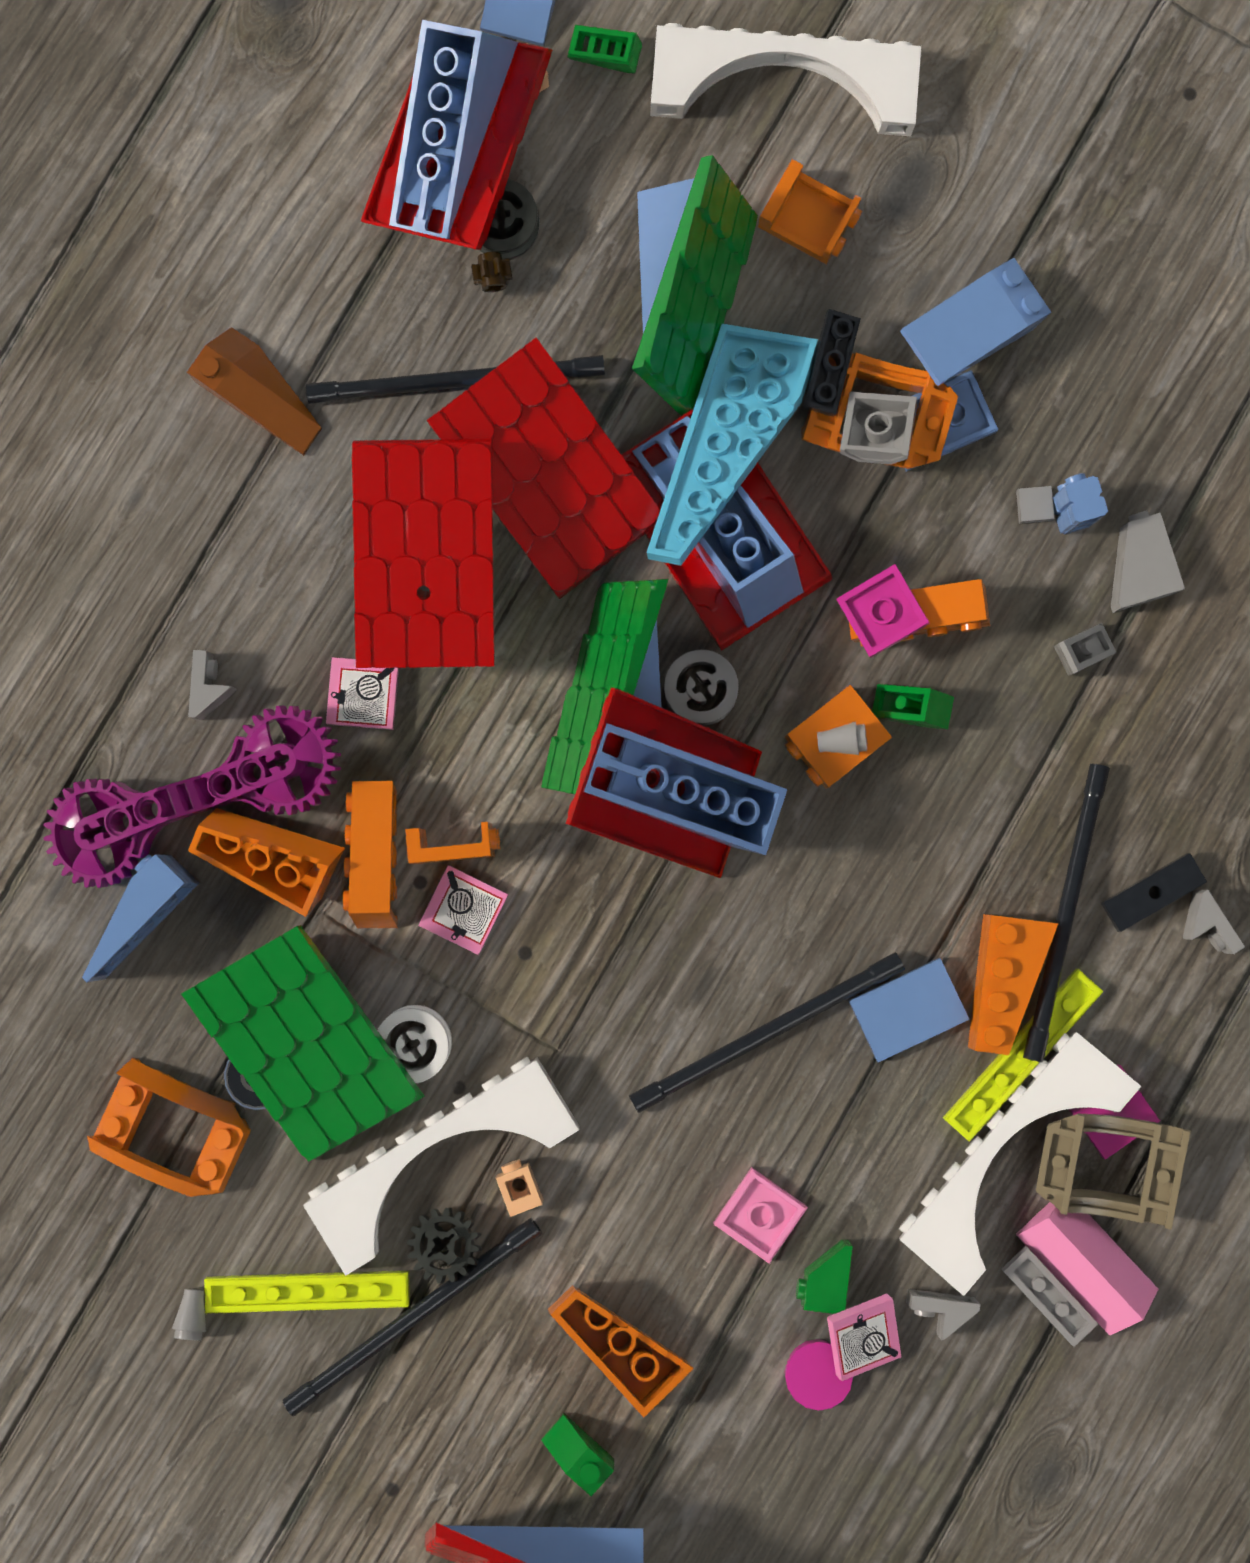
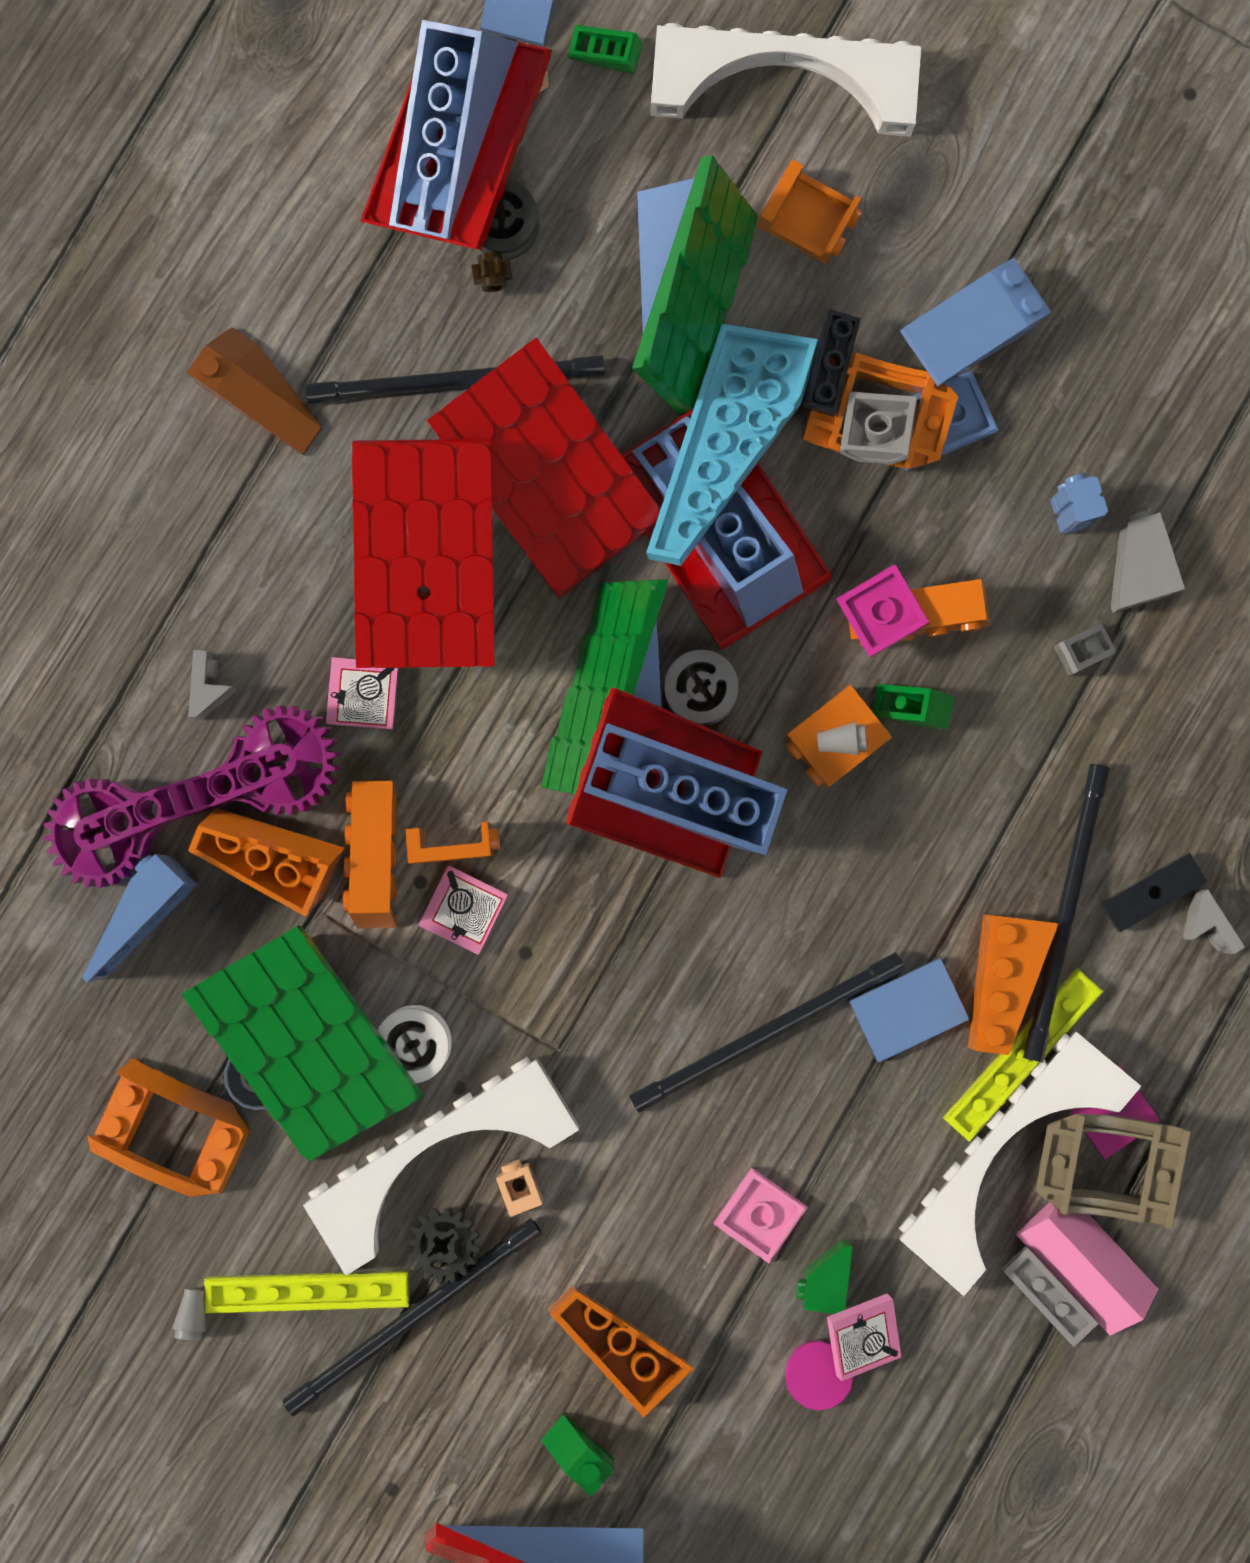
light grey slope [906,1289,980,1341] -> none
light grey tile [1016,486,1054,524] -> none

